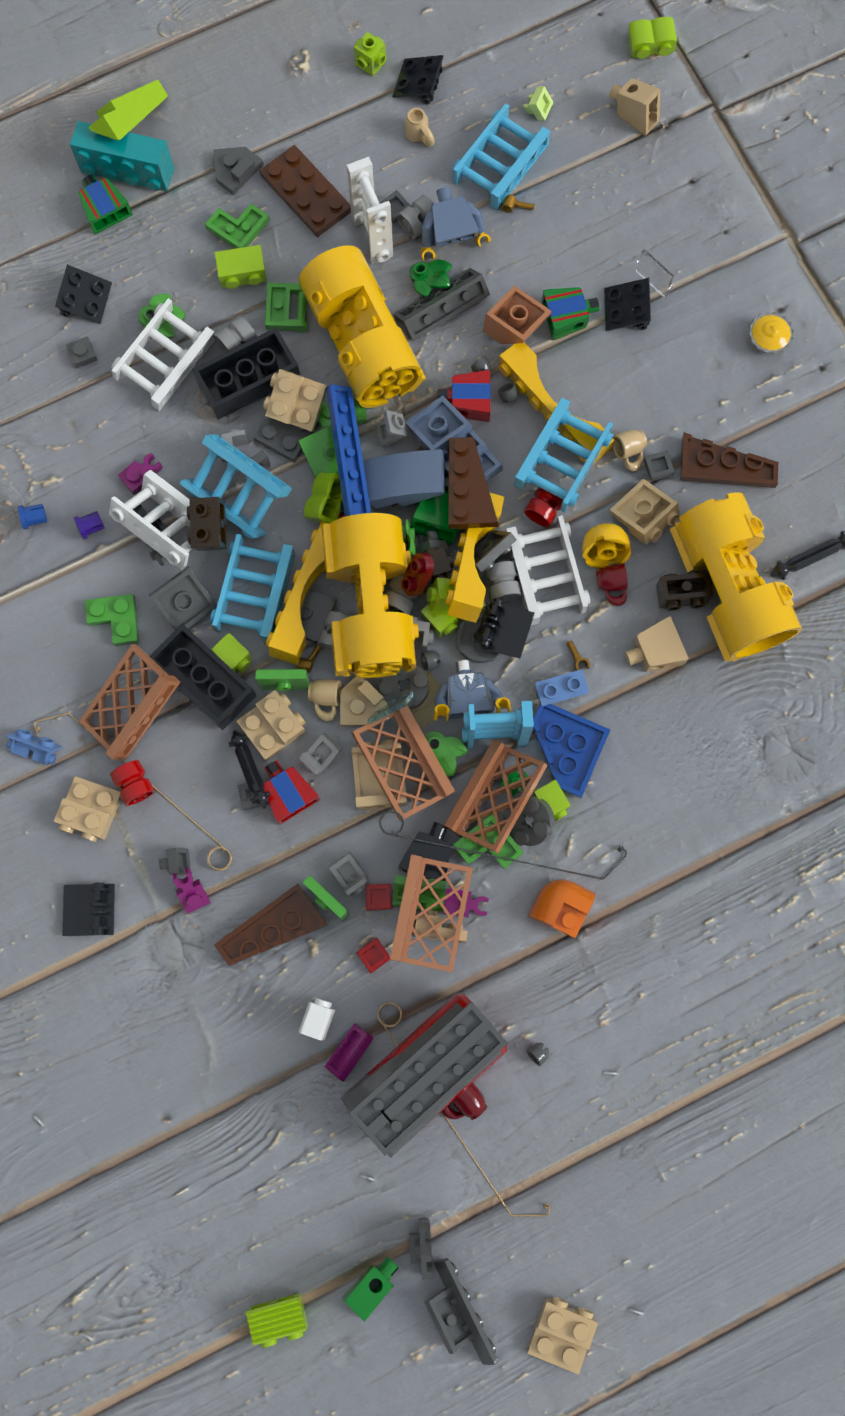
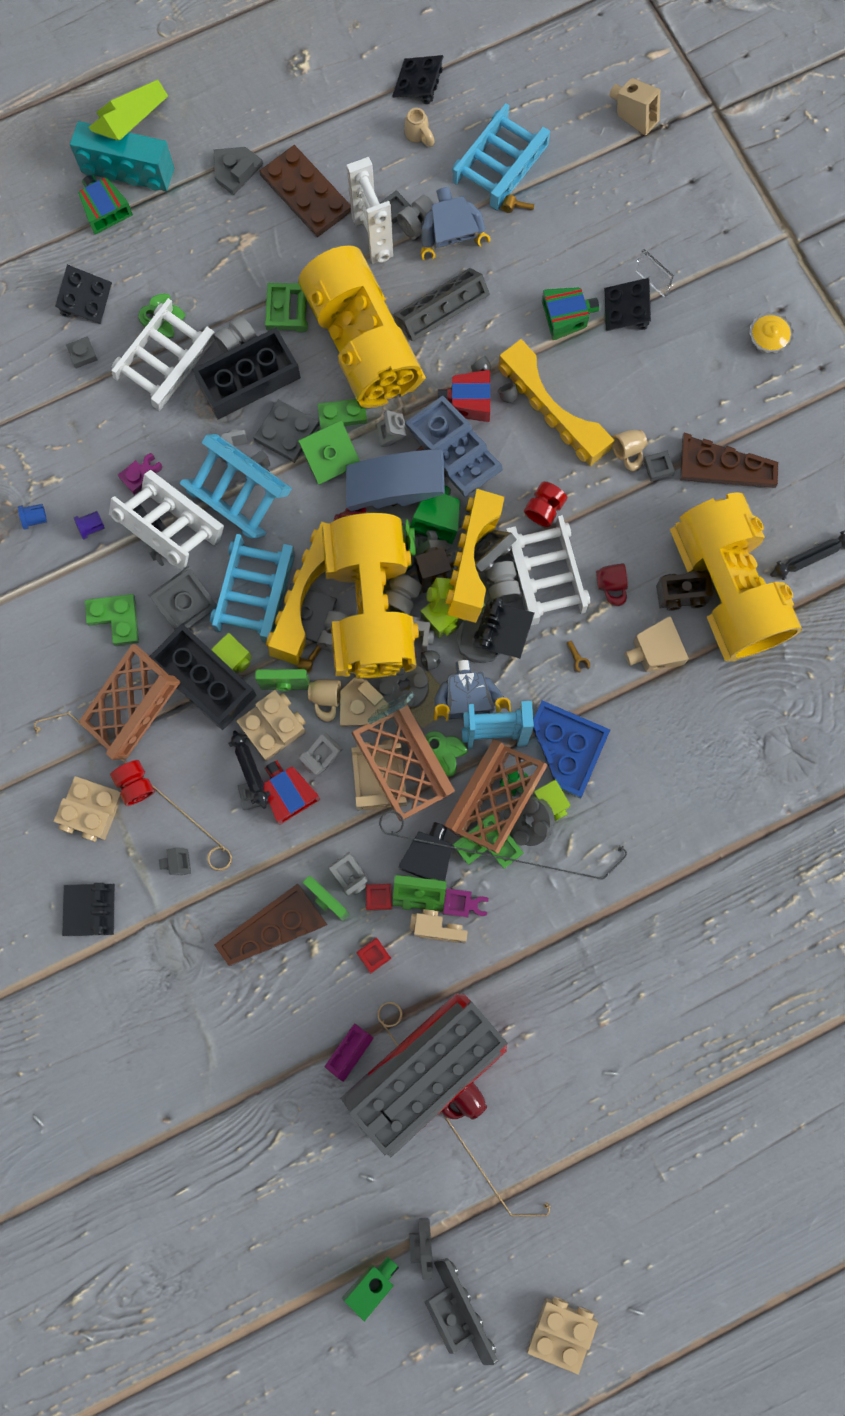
medium blue hinge [6,729,63,766] -> none
magenta plate [172,867,210,914] -> none
dark brown brick [187,497,227,551] -> none
bright green plate [205,203,270,249] -> none
lime brick [214,245,267,289] -> none
lime brick [246,1292,308,1348] -> none
tan plate [263,369,328,432] -> none
white brick [298,998,335,1041] -> none
lime brick [303,472,343,524] -> none
blue plate [326,384,371,517] -> none
lime brick [354,32,387,77] -> none
nougat fence [390,854,473,973] -> none
dark red plate [401,553,434,597] -> none
green plate [409,259,452,297] -> none
reddish brown wing [449,437,499,529] -> none
nougat slope [483,285,552,344] -> none
medium azure fence [514,398,614,513] -> none
yellowish green tile [523,86,553,121] -> none
dark grey hinge [526,1043,550,1066] -> none
orange brick [528,879,596,939] -> none
medium blue hinge [535,669,589,706] -> none
yellow cylinder [582,523,631,569] -> none
tan plate [610,479,680,545] -> none
lime brick [627,17,677,59] -> none

